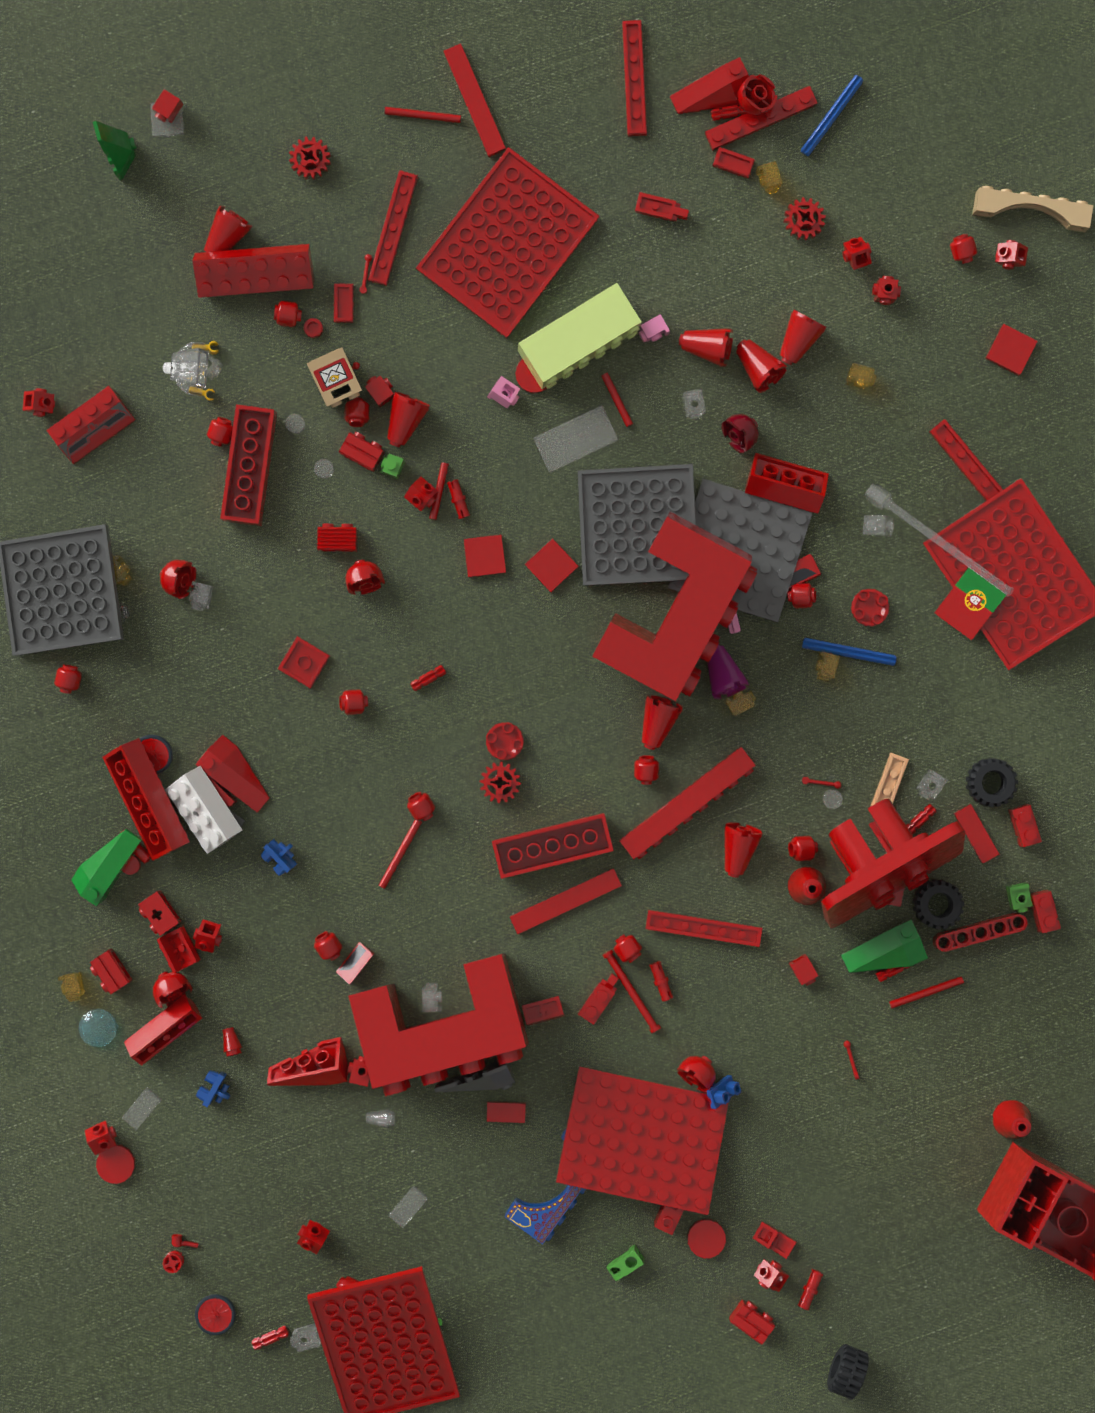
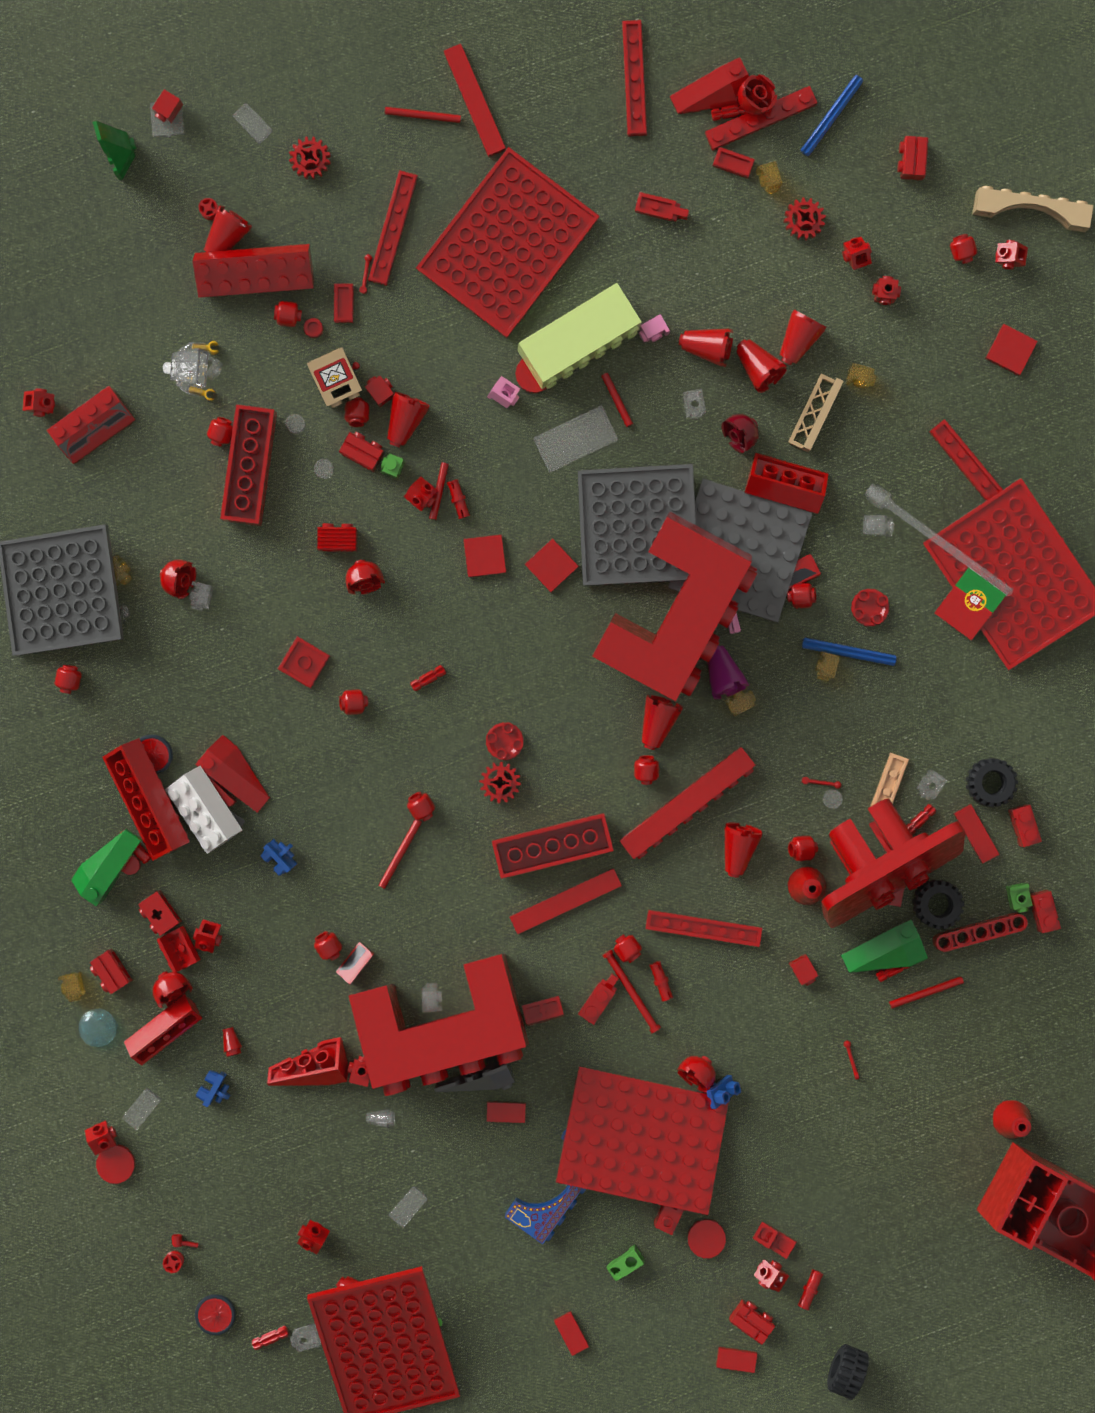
none -> red wheel [198,198,218,221]
none -> clear tile [232,103,273,145]
none -> red tile [554,1311,589,1356]
none -> red tile [716,1347,757,1373]
none -> tan fence [788,373,843,452]
none -> red brick [897,136,928,180]

